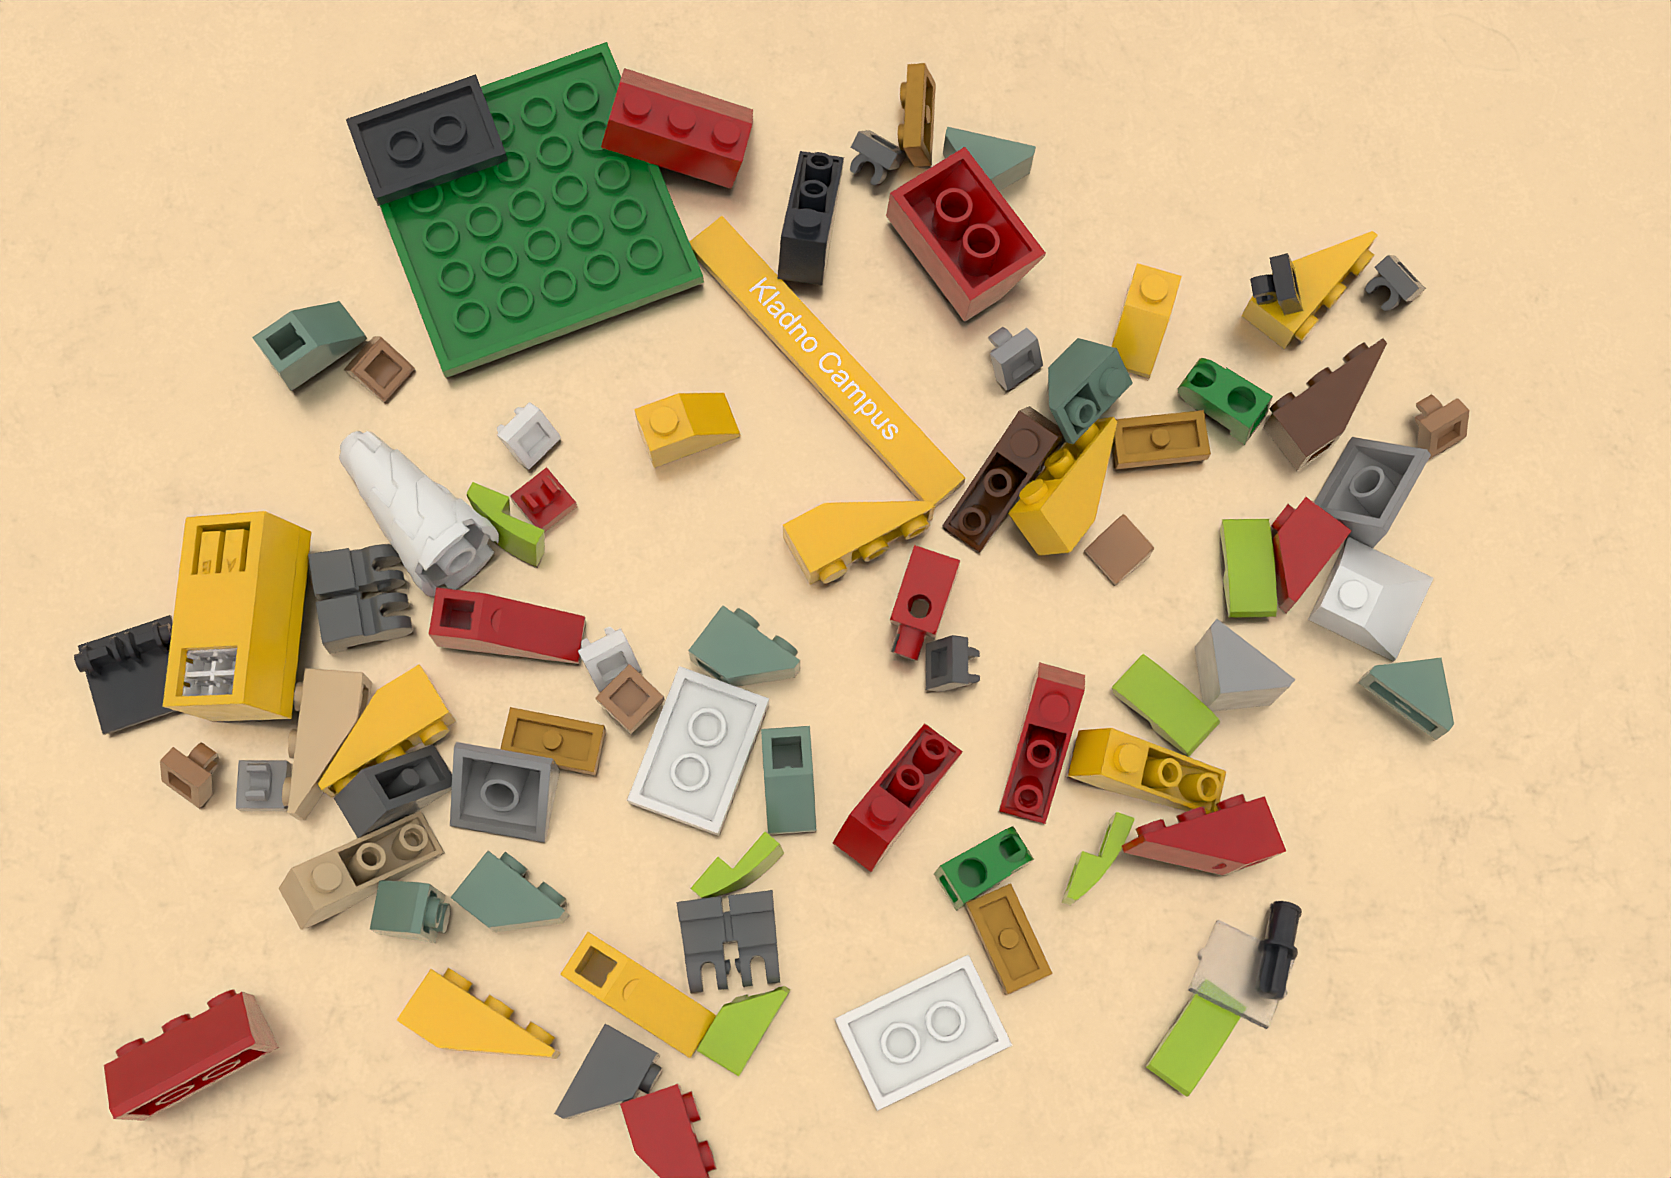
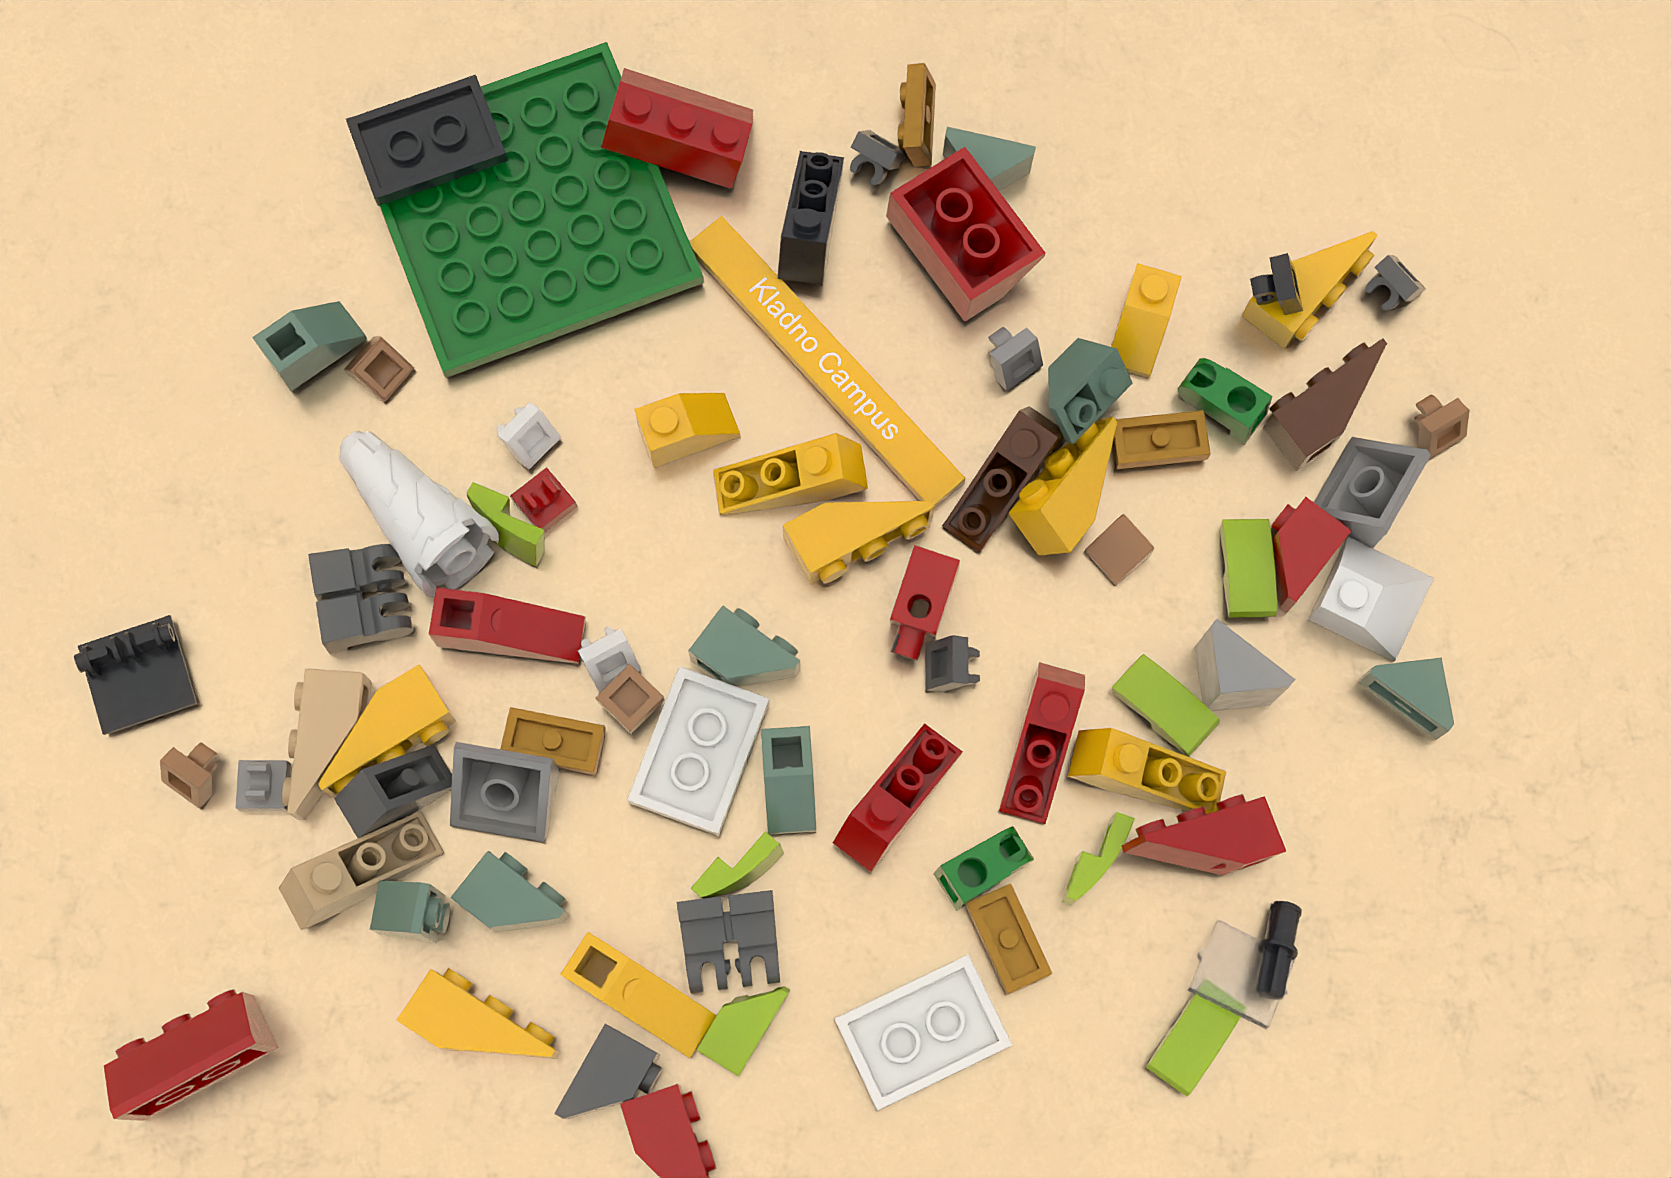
yellow piece [163,511,312,722] -> none
none -> yellow slope [713,433,868,515]

